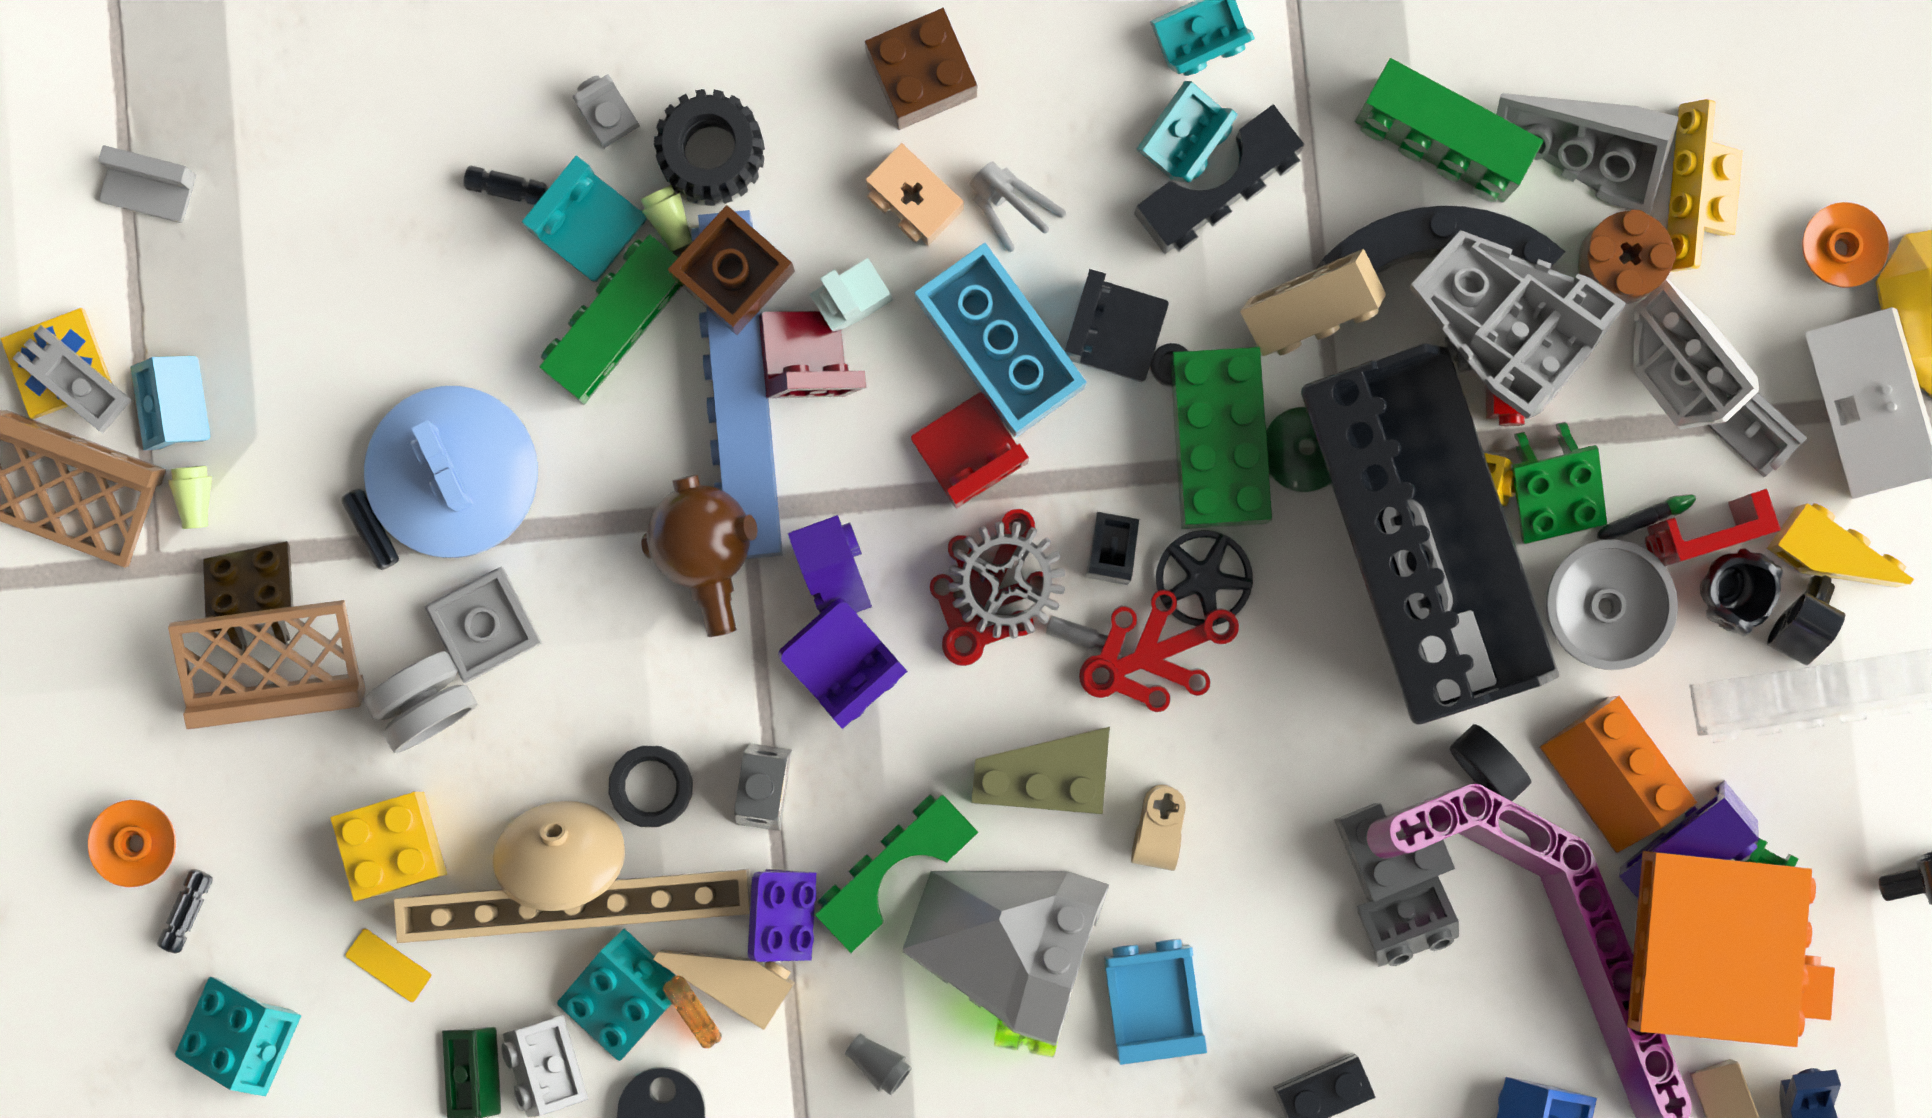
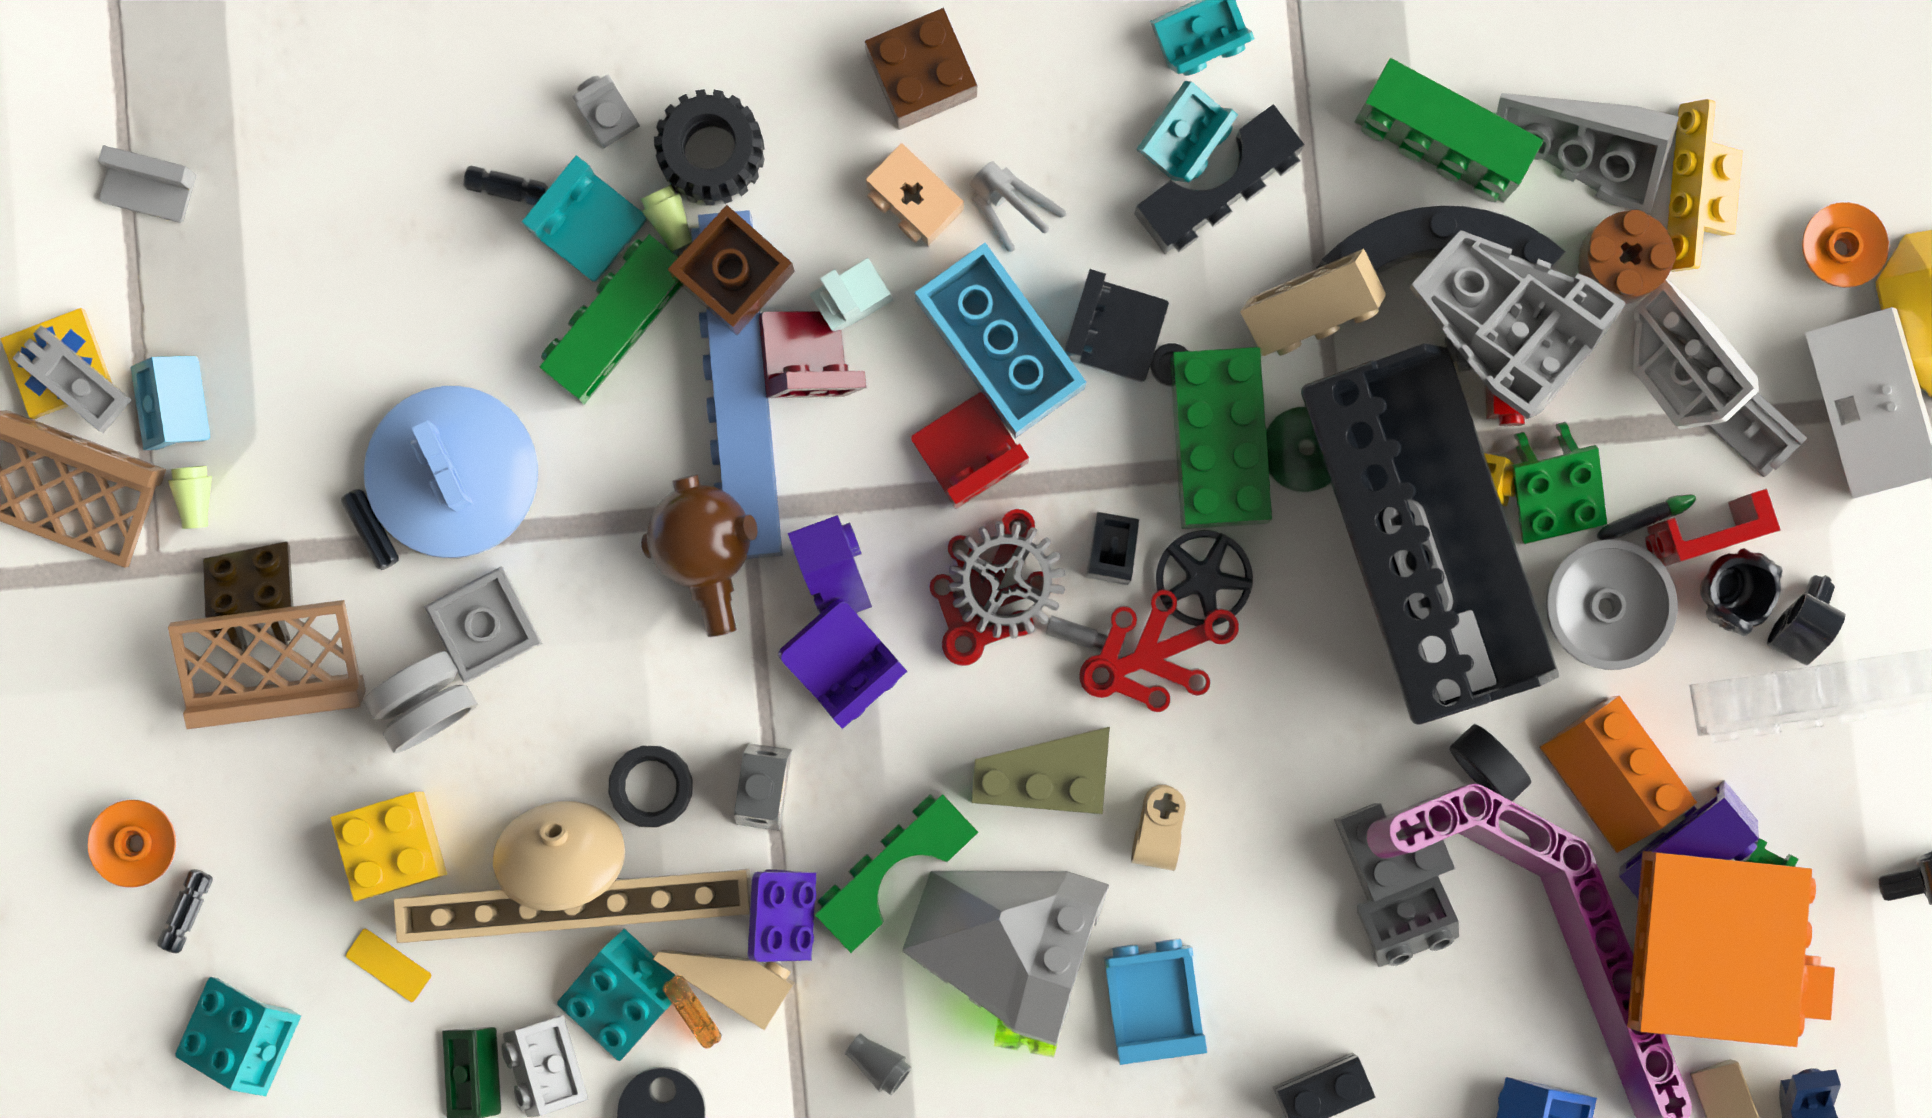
yellow slope [1766,503,1915,588] -> none

